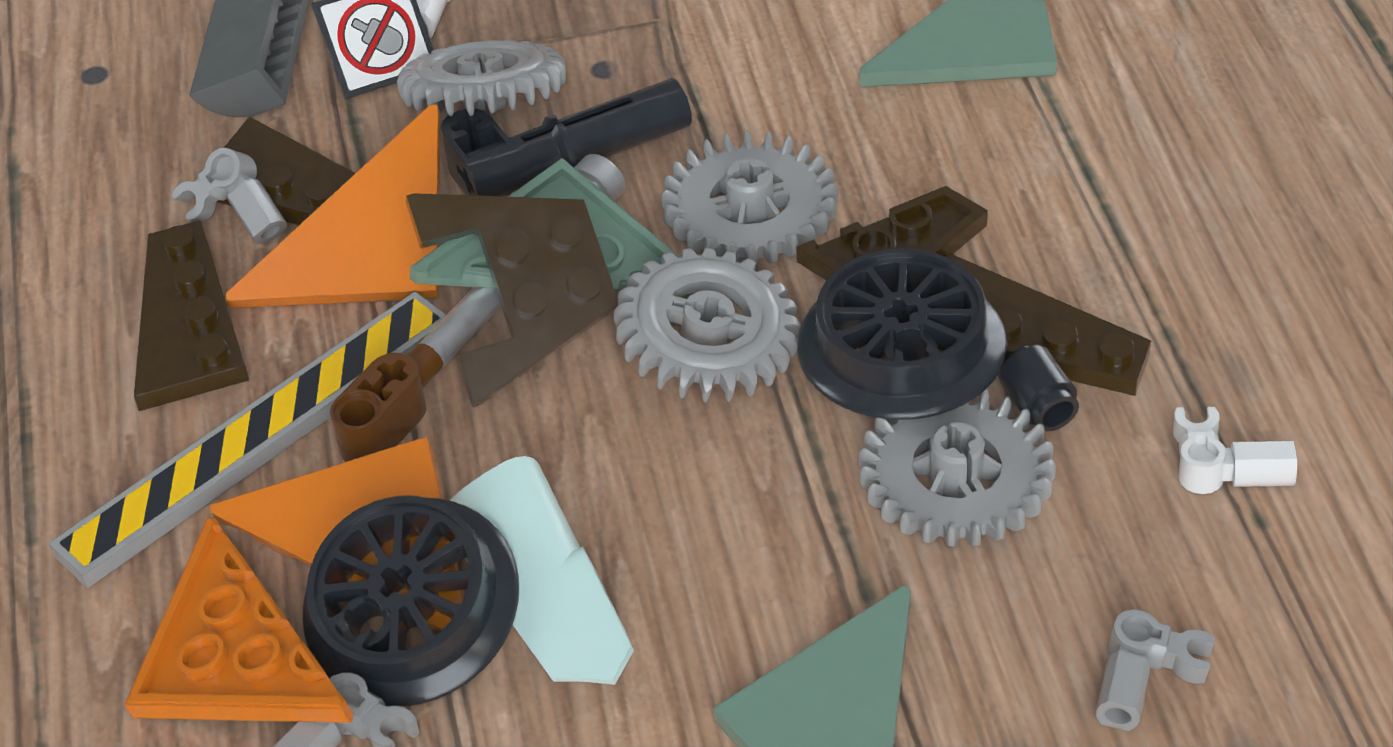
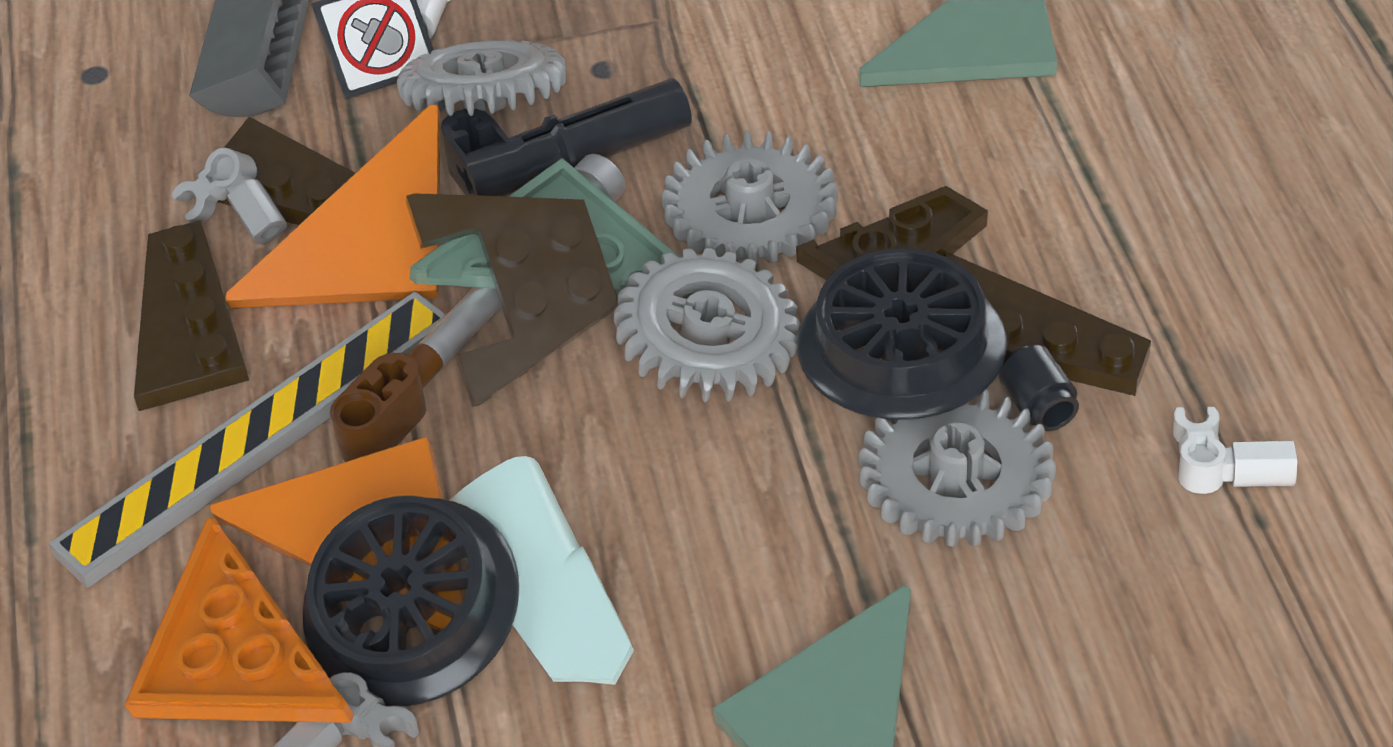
light grey bar [1096,609,1215,731] -> none

